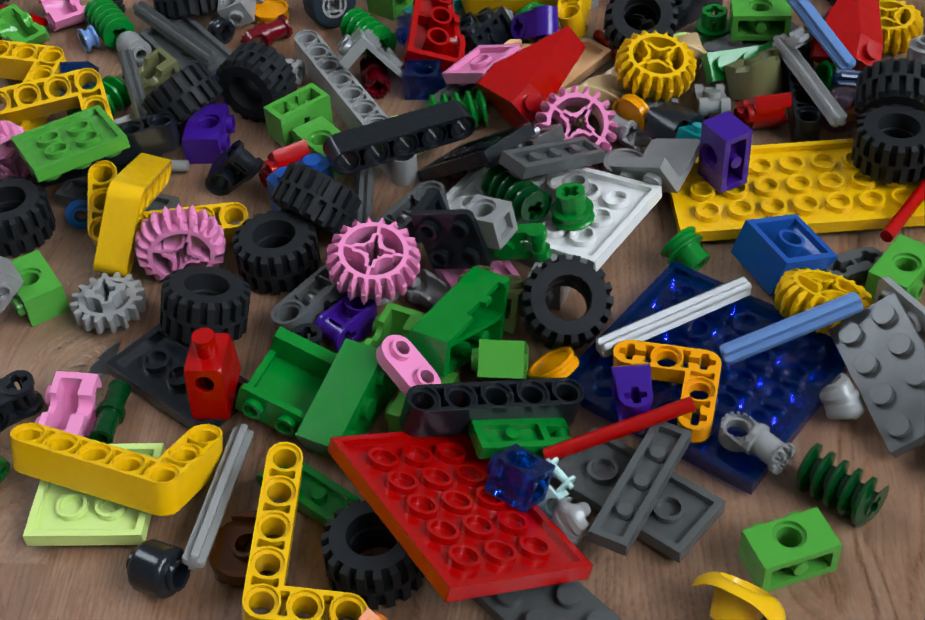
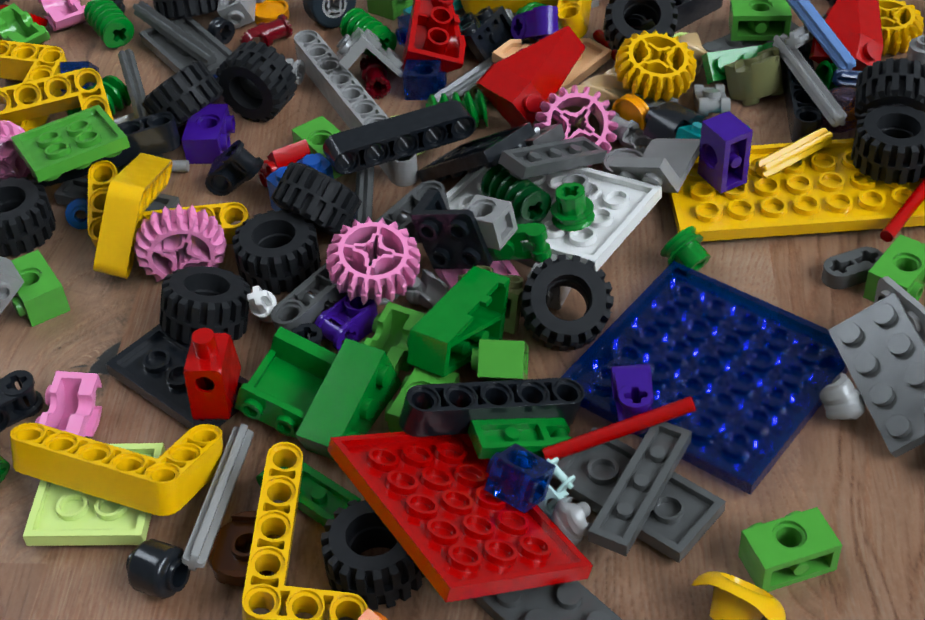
light grey gear [70,272,148,334] -> none
medium blue bush [77,25,101,52] -> none
dark green pin [89,379,131,444] -> none
light grey brick [116,31,152,66] -> none
olive cylinder [116,47,180,96] -> none
bright green brick [263,83,333,147] -> none
bright pink plate [376,335,441,396] -> none
bright pink plate [442,44,521,86] -> none
light orange piece [527,346,579,379] -> none
axle [595,277,752,358] -> none
light orange beam [613,340,722,443] -> none
green piece [695,4,730,43] -> none
light grey connector [718,411,797,475] -> none
medium blue axle [719,292,863,365] -> none
blue slope [731,214,838,296] -> none
red cylinder [734,92,792,129] -> none
yellow gear [774,267,874,336] -> none
dark green piece [796,443,889,527] -> none
none -> white axle [247,286,277,323]
none -> yellow axle [755,127,833,178]

